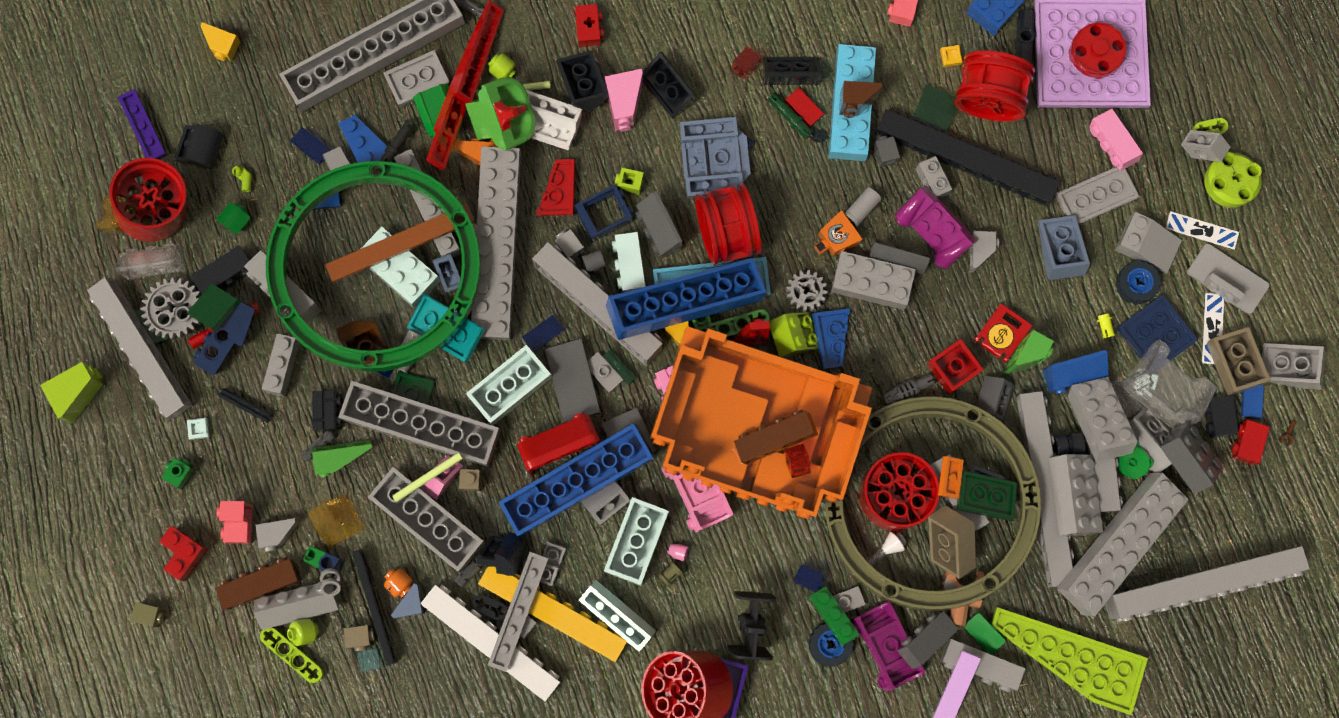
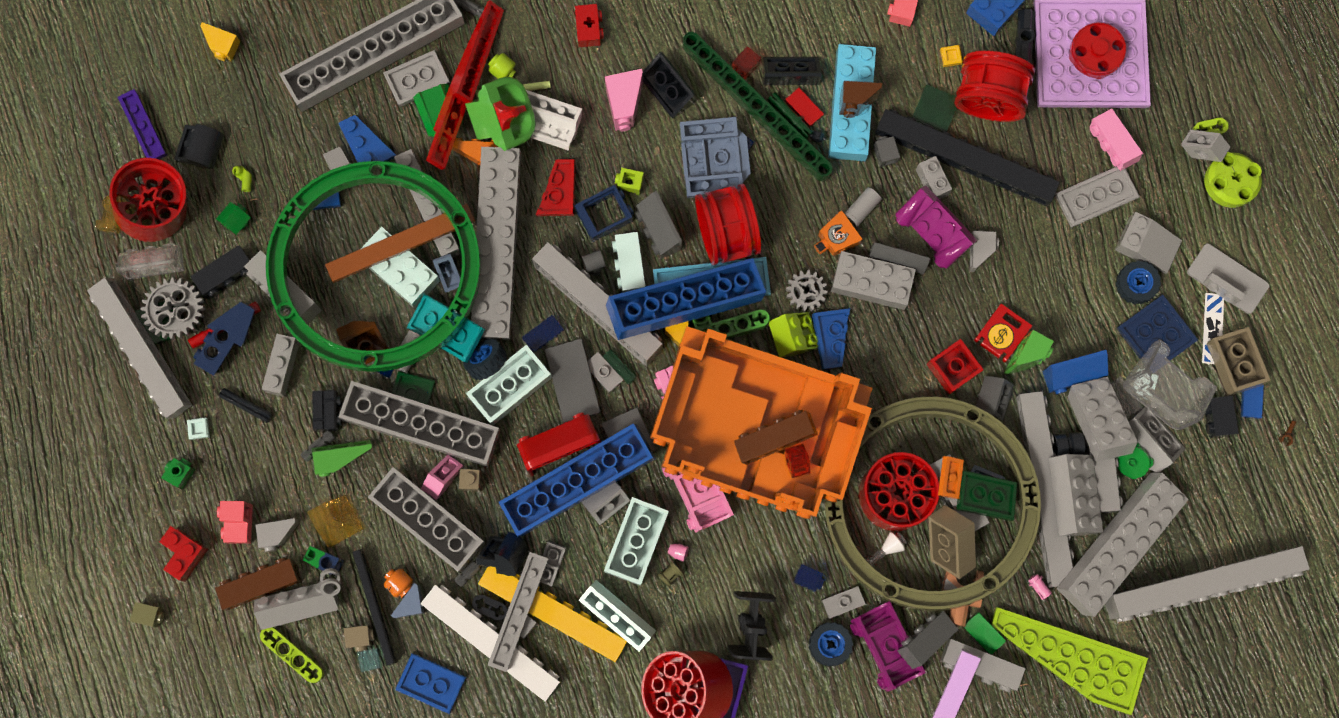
lime slope [40,362,103,424] -> none
dark green tile [187,283,240,332] -> none
lime head [287,618,319,646] -> none
clear blue tile [290,127,331,166] -> none
pearl dark grey pin [379,119,416,162] -> none
yellowish green bar [392,452,463,502] -> none
light grey brick [555,229,584,260] -> none
black slope [556,51,609,112] -> none
red wing [729,319,770,346] -> none
green plate [809,586,860,647] -> none
dark grey hinge [882,374,935,406] -> none
sand blue slope [1038,215,1090,280] -> none
neon yellow pin [1097,314,1115,339] -> none
dark grey brick [1160,421,1223,494] -> none
white sticker [1166,211,1239,250] -> none
red brick [1231,420,1270,465] -> none
light grey slope [1262,343,1326,390] -> none
none -> blue tile [395,653,466,714]
none -> black wheel [463,339,507,380]
none -> dark green beam [683,32,833,182]
none -> bright pink pin [1028,574,1052,600]

